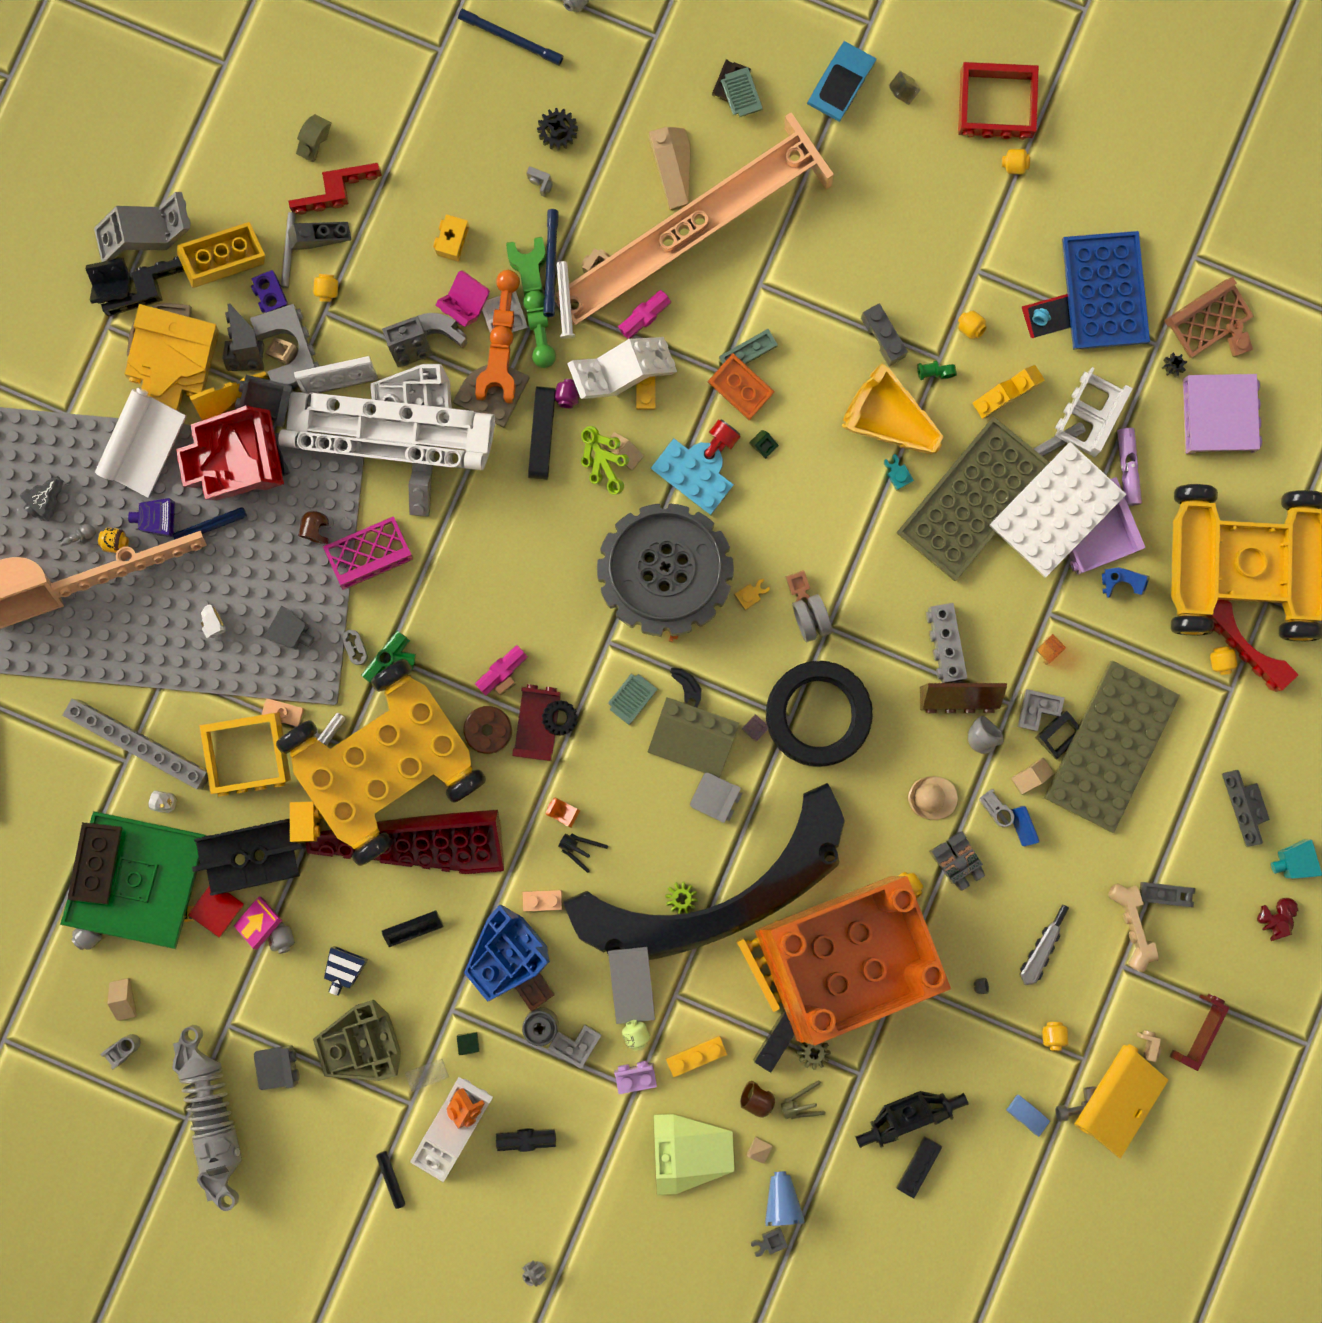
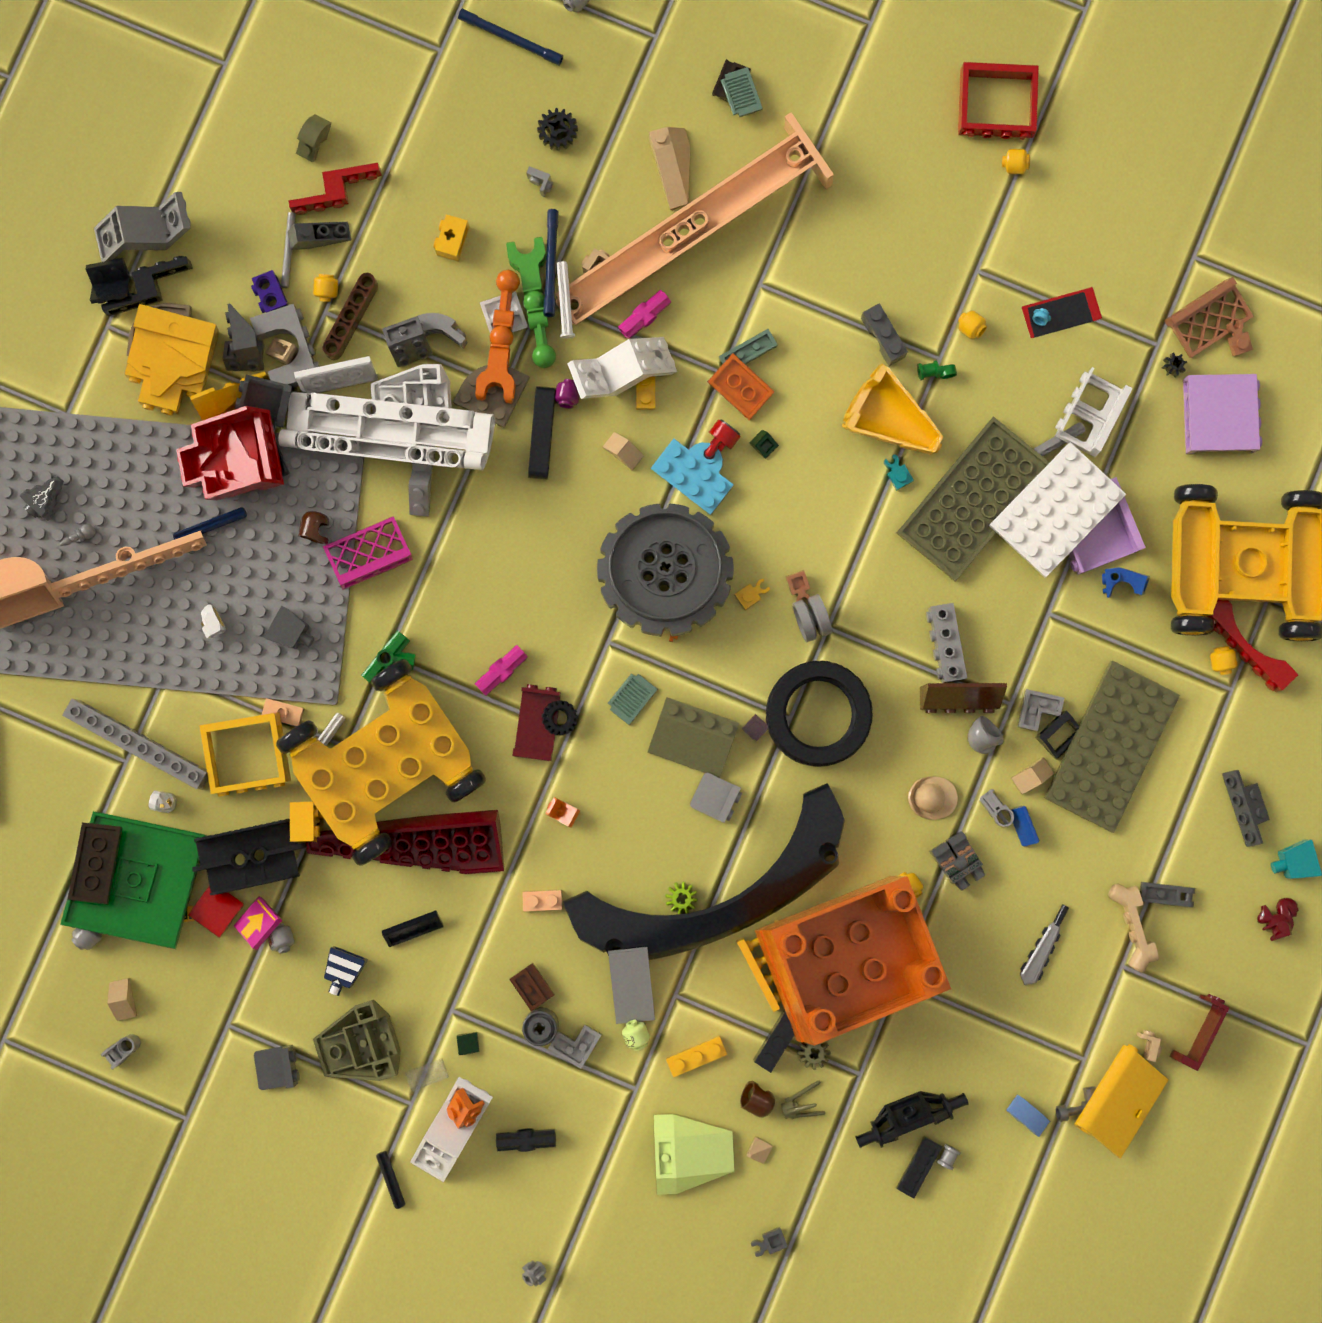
white door [95,387,187,498] -> none
yellow head [98,527,129,554] -> none
dark purple torso [128,498,175,537] -> none
light grey piece [172,1025,242,1211] -> none
yellow brick [177,222,265,288] -> none
light grey beam [342,630,368,665] -> none
dark pink bracket [436,270,490,327] -> none
reddish brown plate [464,706,513,754] -> none
blue wedge [464,905,550,1002] -> none
medium nougat tile [496,677,516,695] -> none
black plant [558,833,608,873] -> none
lime plant [581,426,629,495] -> none
lavender bracket [614,1061,657,1094] -> none
black piece [670,667,702,708] -> none
medium blue cone [765,1171,805,1226] -> none
slope [807,41,877,122] -> none
clear smoke panel [889,71,920,105] -> none
yellow arch [972,365,1045,419] -> none
dark grey hinge [974,978,989,994] -> none
clear orange panel [1036,634,1066,665] -> none
yellow head [1042,1022,1068,1051] -> none
blue plate [1062,231,1150,350] -> none
lavender piece [1117,428,1142,506] -> none
none -> reddish brown beam [323,273,378,360]
none -> light grey bush [937,1144,961,1170]

